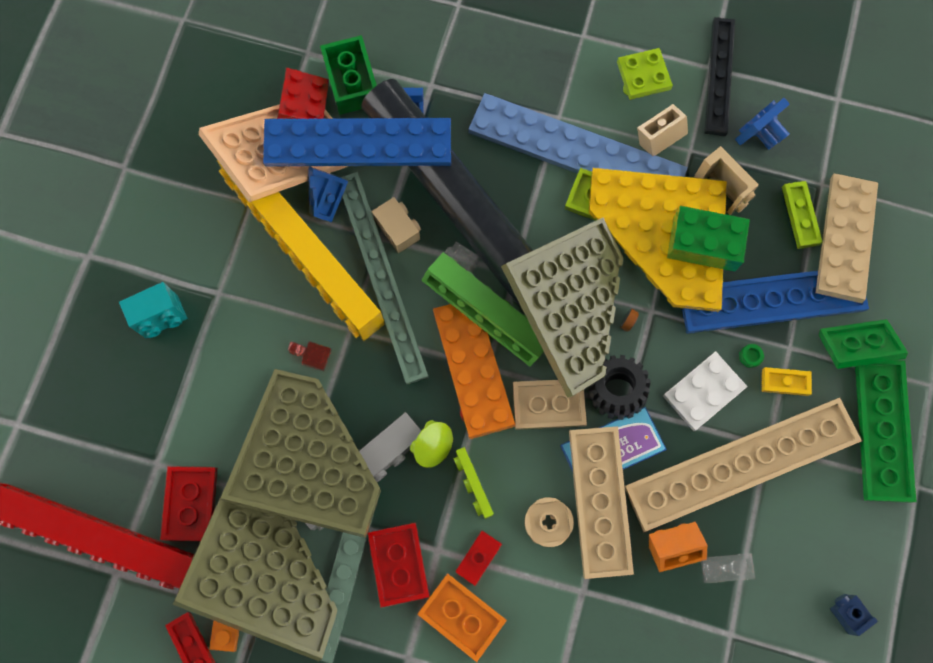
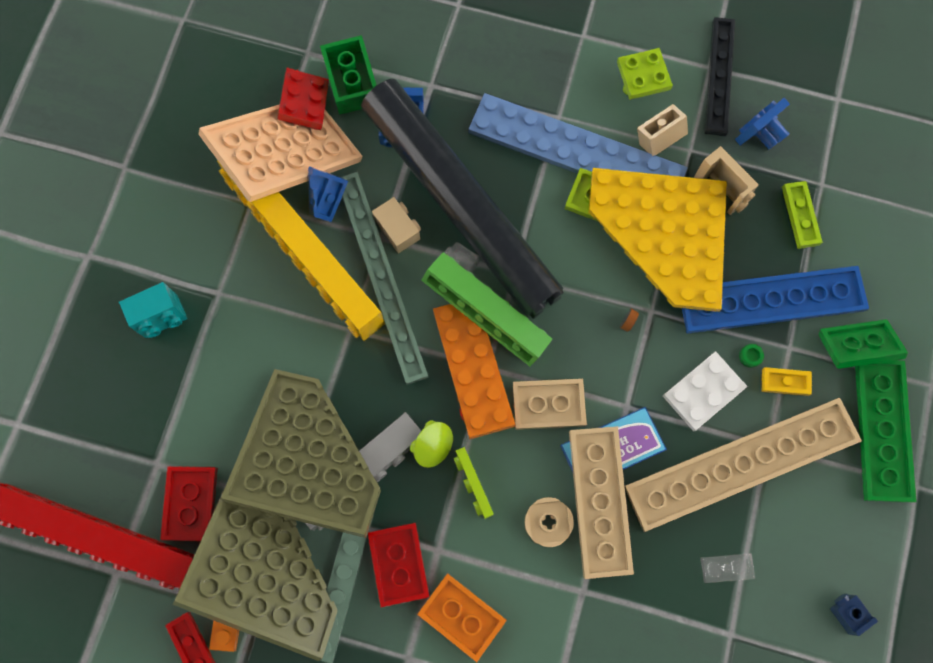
blue plate [263,118,451,167] -> none
clear red plate [288,341,332,371] -> none
red plate [455,531,502,586] -> none
olive plate [501,218,623,398] -> none
black tyre [589,355,651,420] -> none
orange brick [649,522,708,572] -> none
green brick [667,206,750,272] -> none
tan plate [816,173,878,303] -> none

